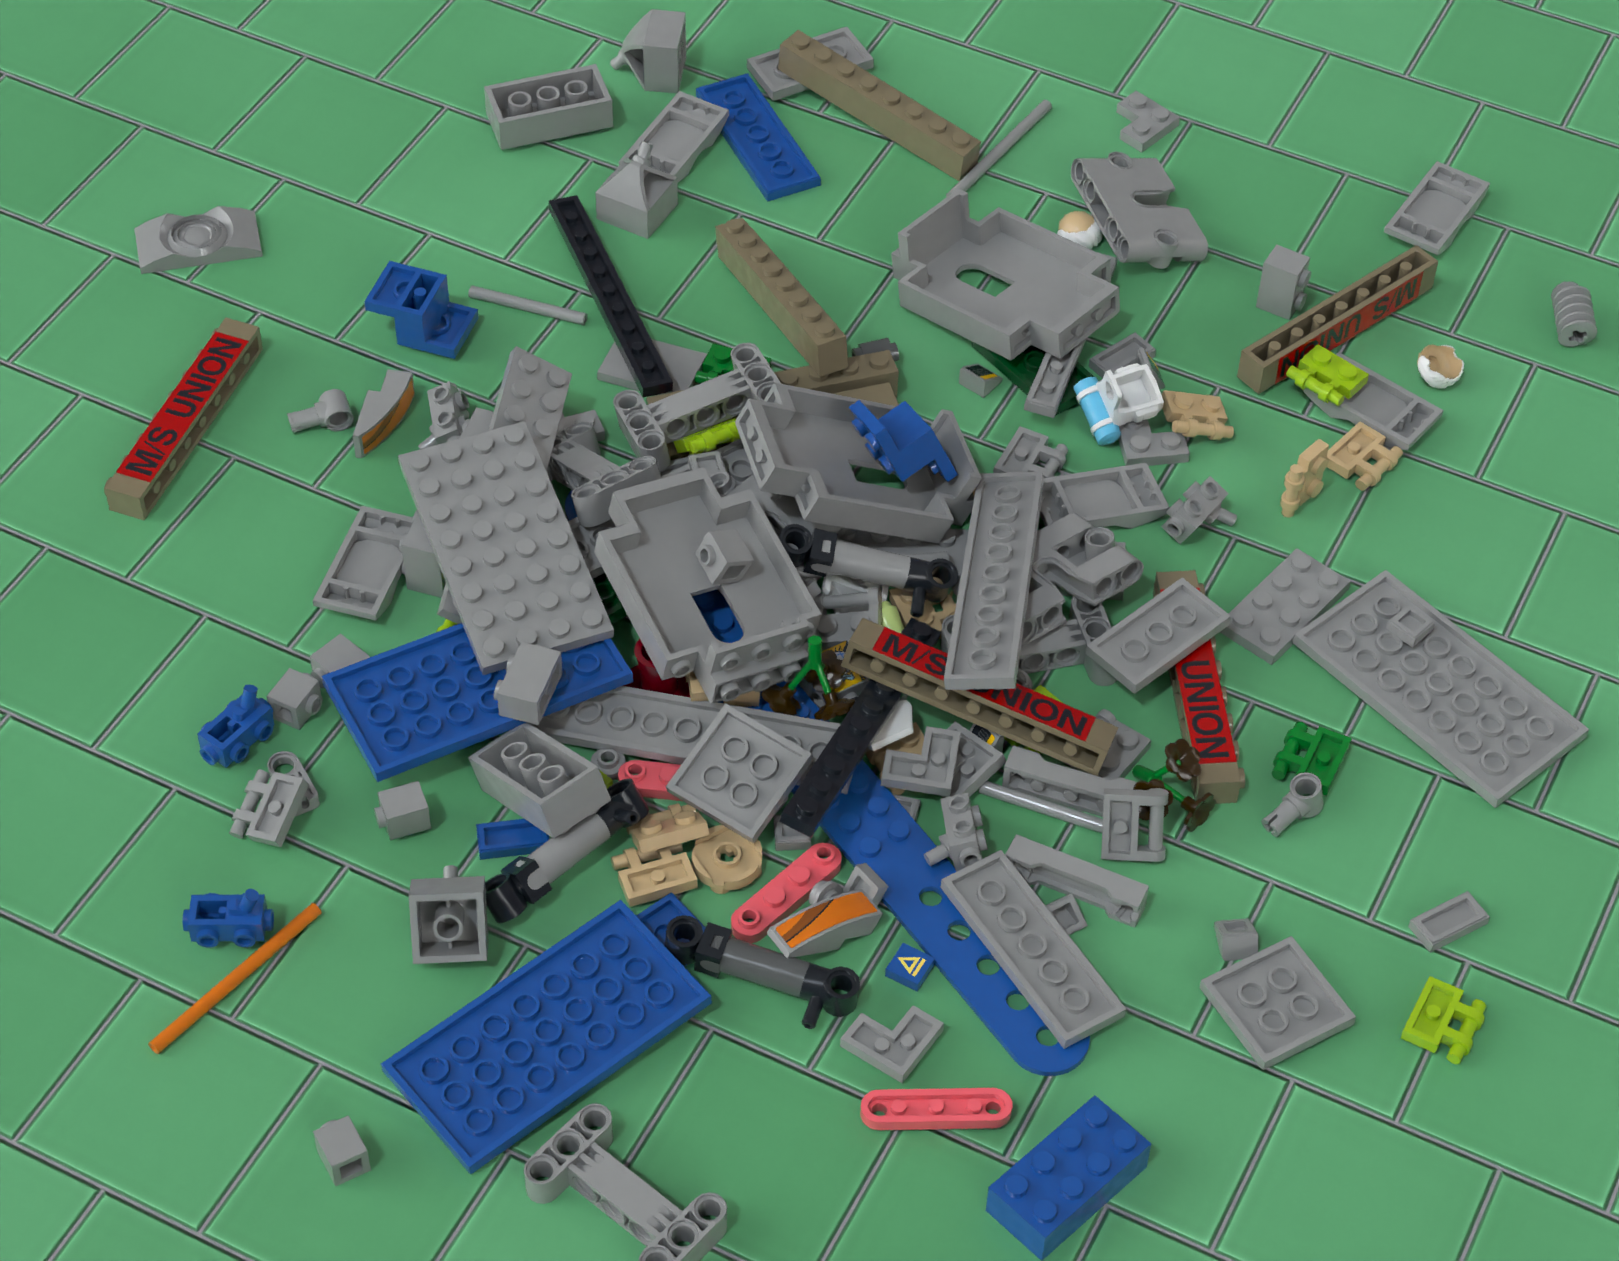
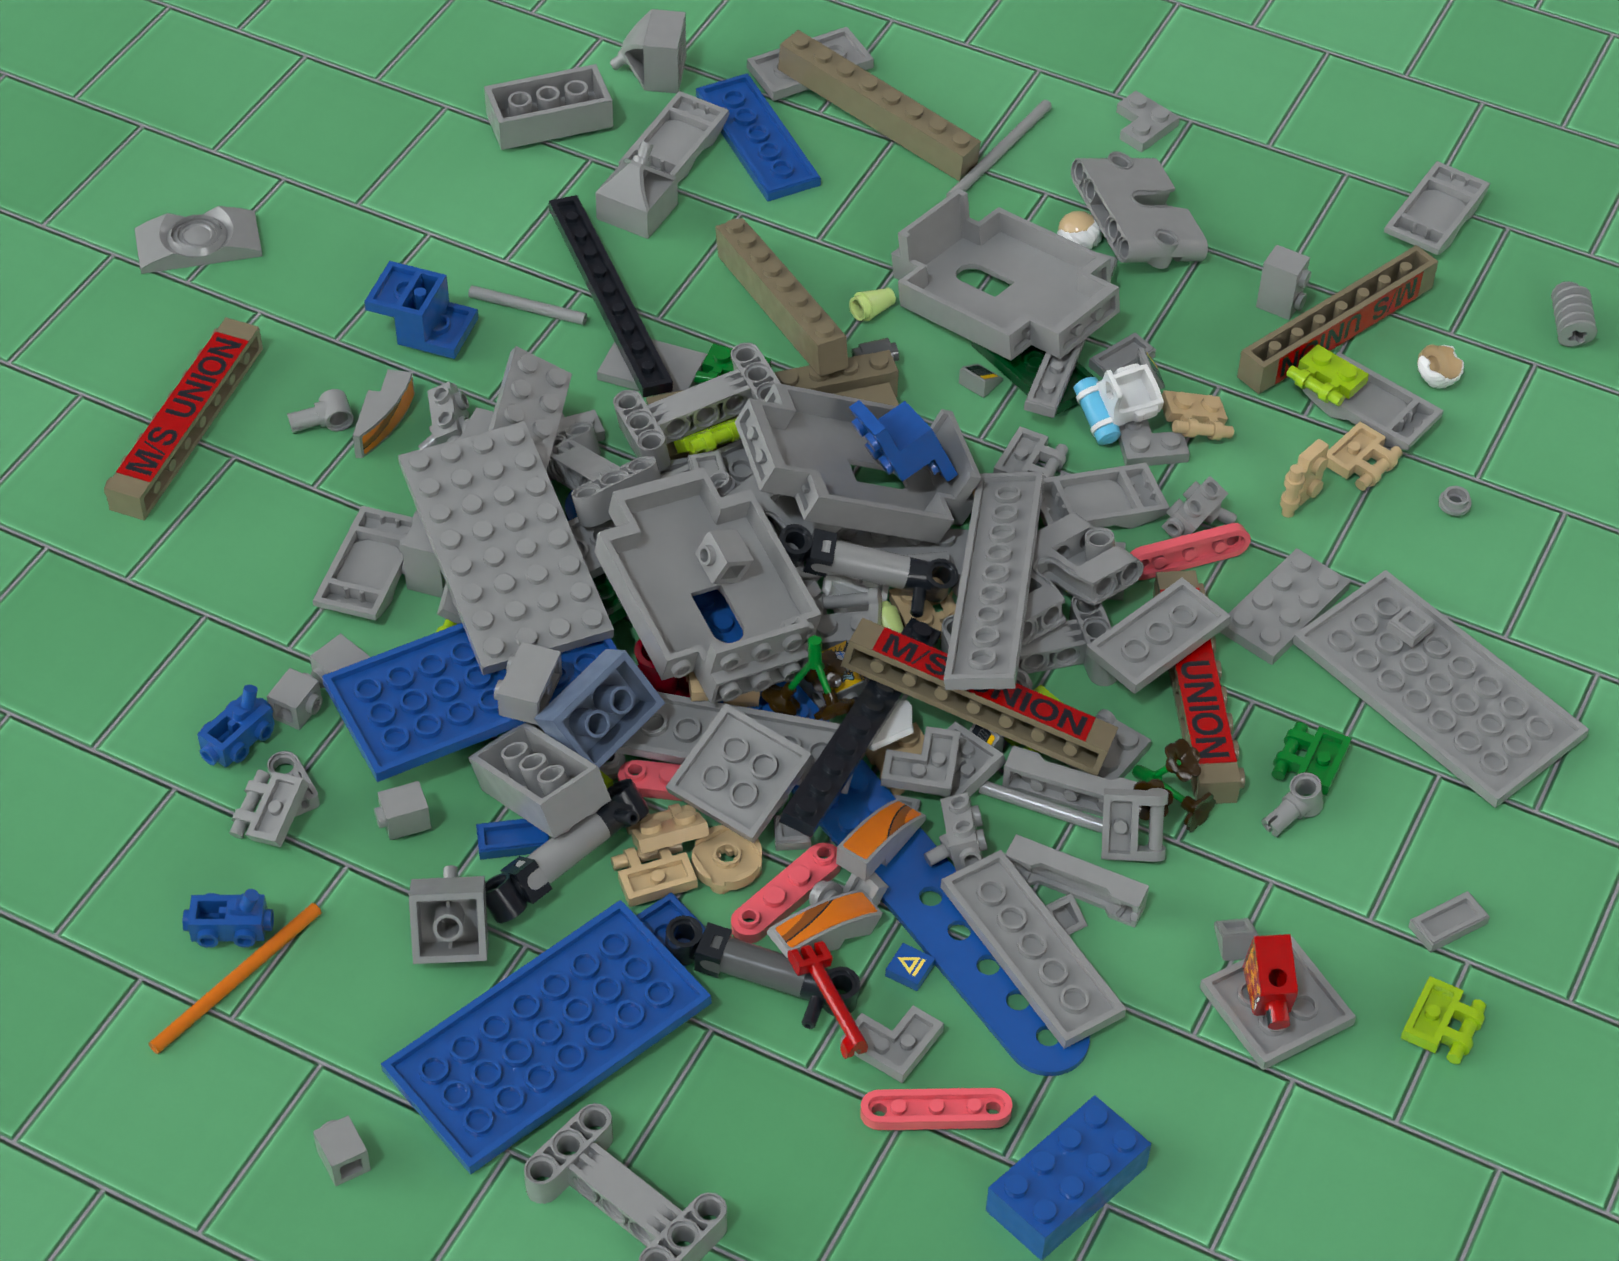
none -> sand blue brick [534,649,665,768]
none -> red hinge [787,941,868,1059]
none -> slope [836,799,926,881]
none -> yellowish green cone [849,288,896,321]
none -> coral plate [1130,523,1251,580]
none -> red torso [1243,934,1298,1030]
none -> light grey plate [1438,486,1472,516]

